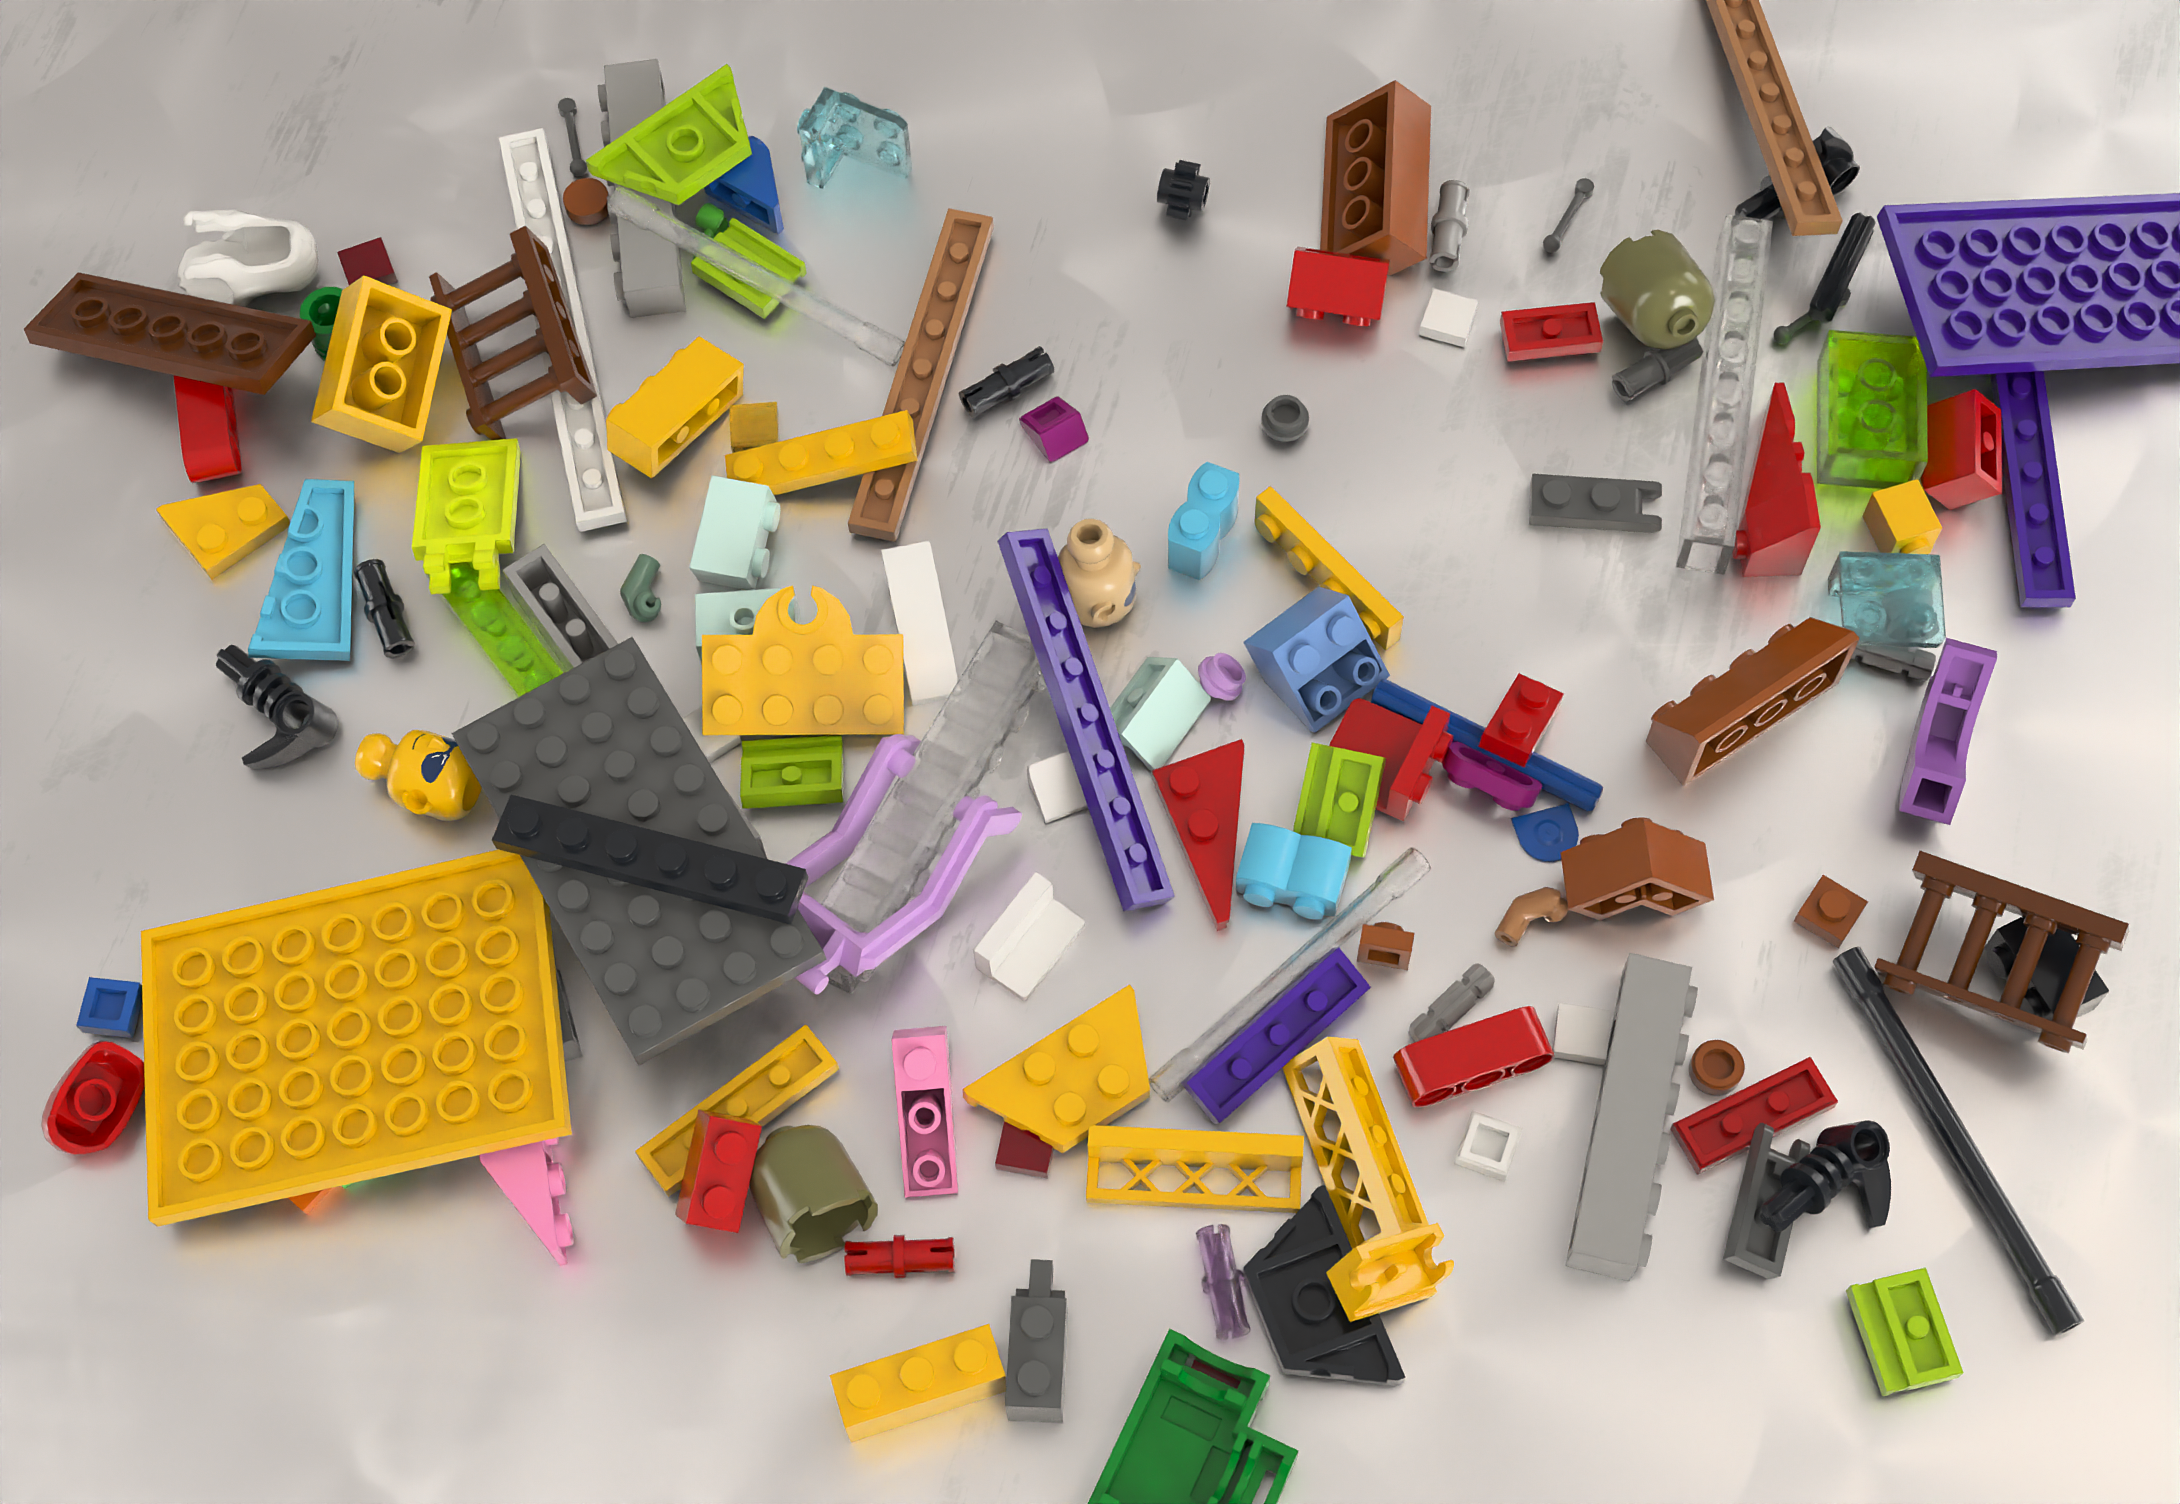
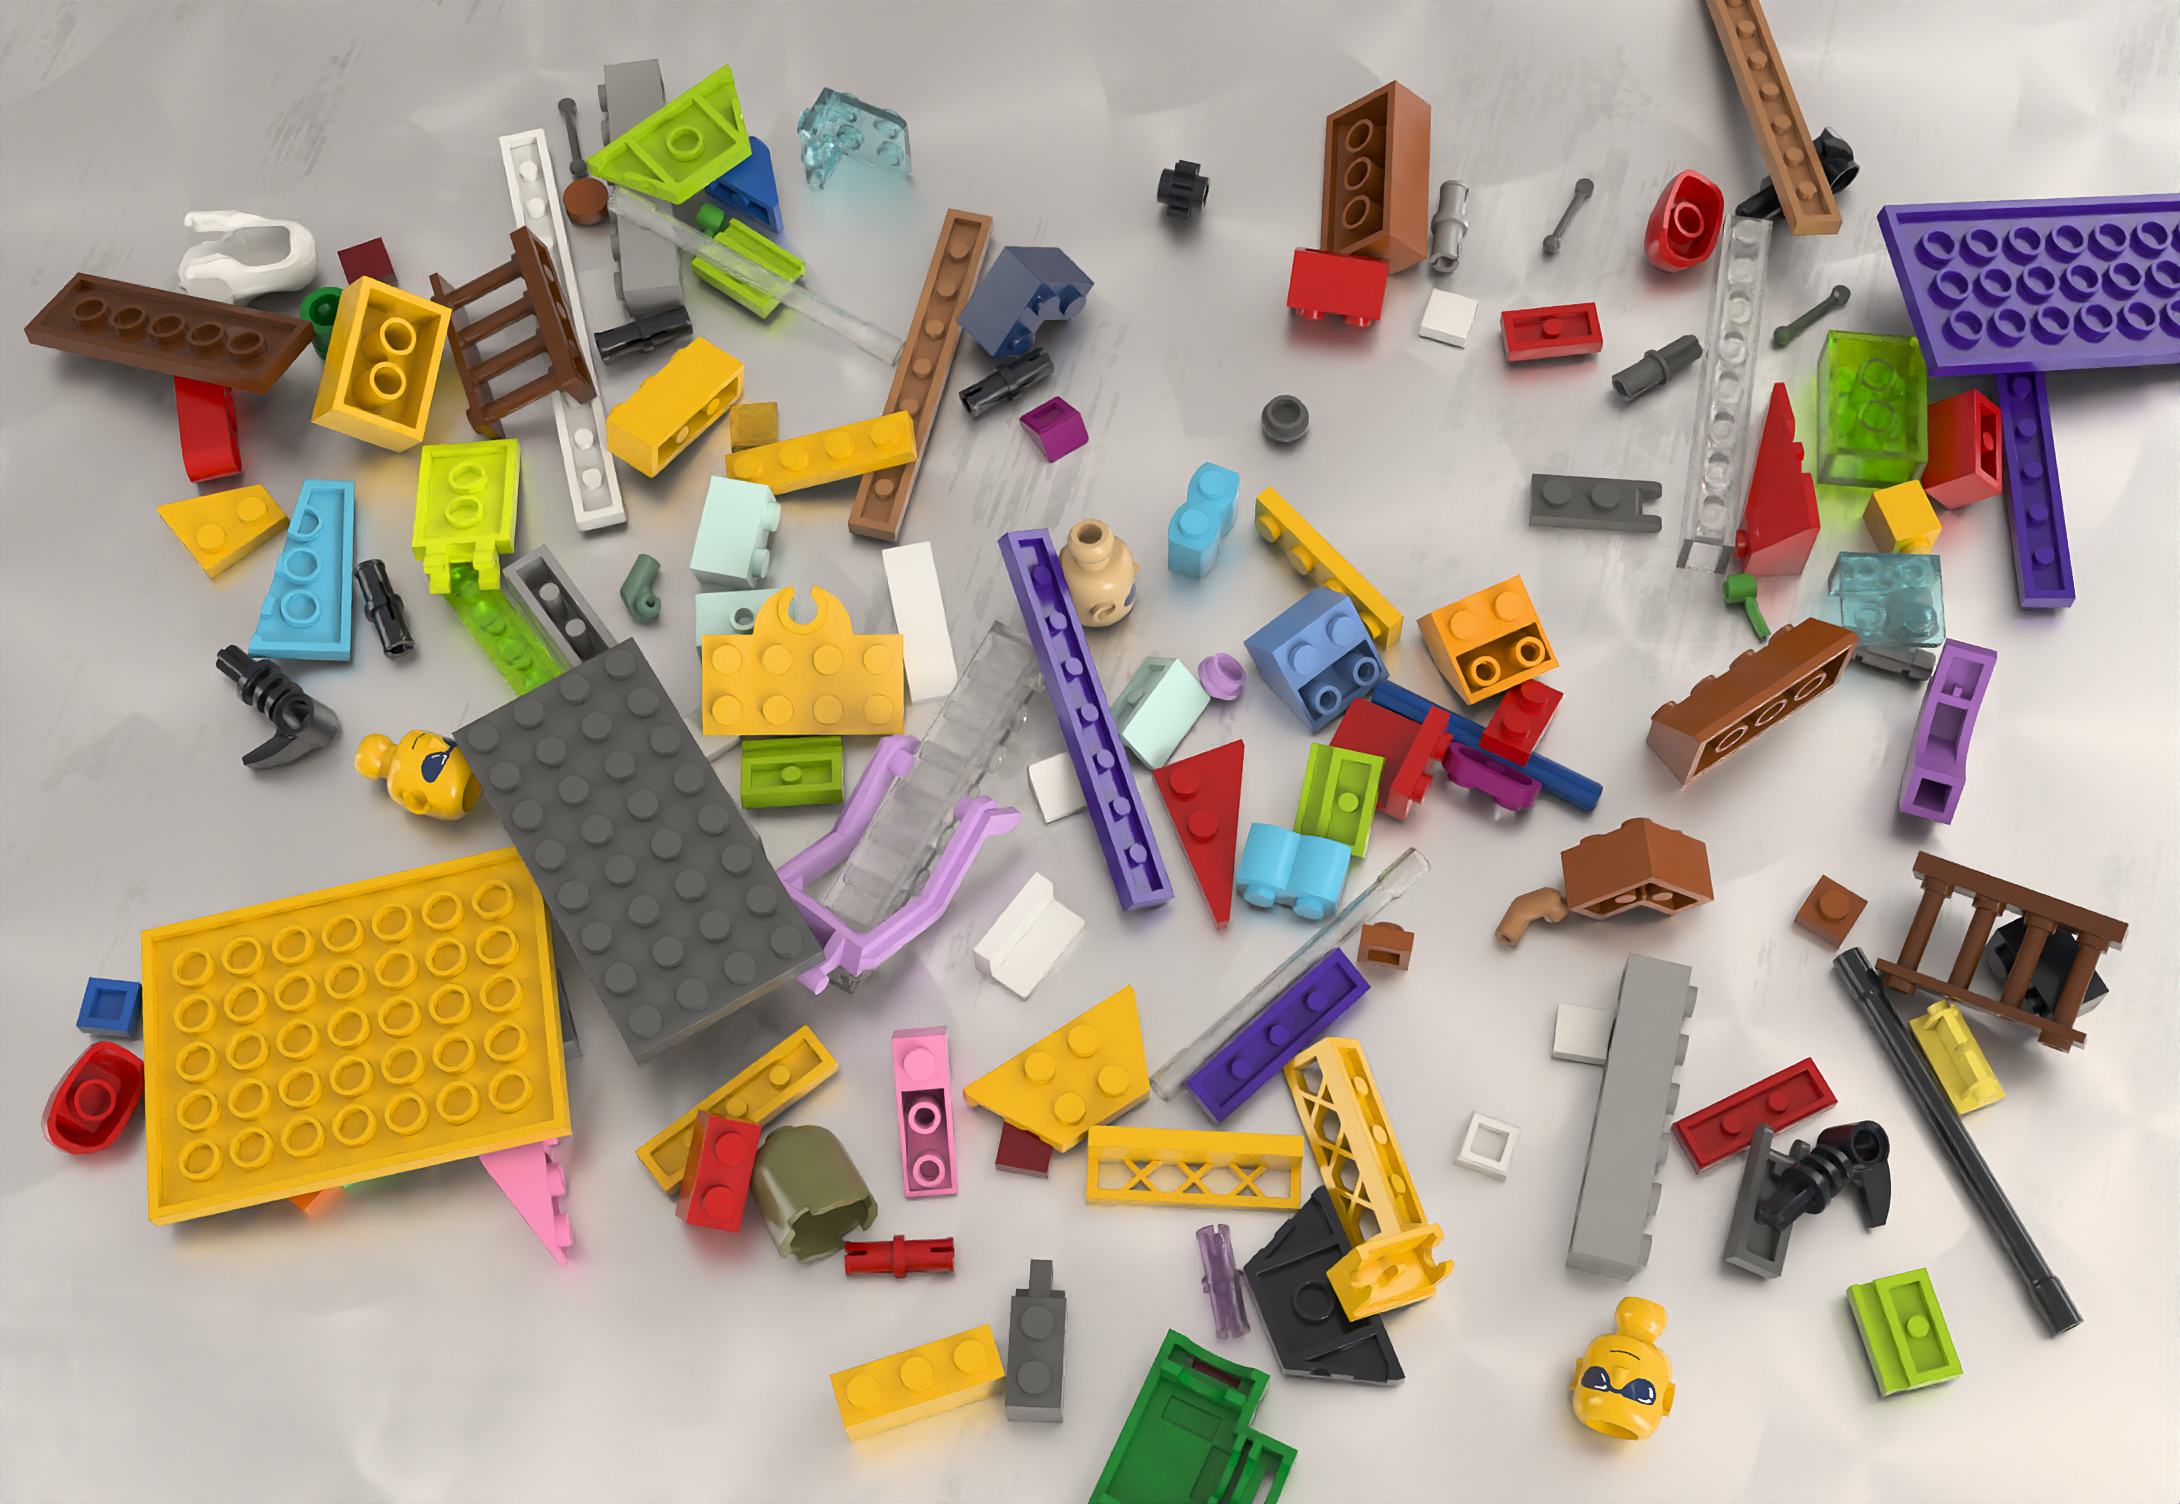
black plate [492,794,809,924] -> none
red beam [1393,1006,1555,1108] -> none
light grey axle [1408,963,1495,1042] -> none
blue piece [1511,803,1579,862] -> none
olive cylinder [1600,229,1715,349] -> none
dark orange tile [1689,1040,1745,1096] -> none
black axle [1808,212,1876,324] -> none
none -> black pin [594,305,693,362]
none -> dark blue brick [957,246,1095,357]
none -> light orange slope [1416,574,1559,706]
none -> yellow piece [1569,1297,1676,1441]
none -> red piece [1644,169,1724,273]
none -> bright green hand [1722,573,1771,639]
none -> light yellow hinge [1907,1000,2006,1116]

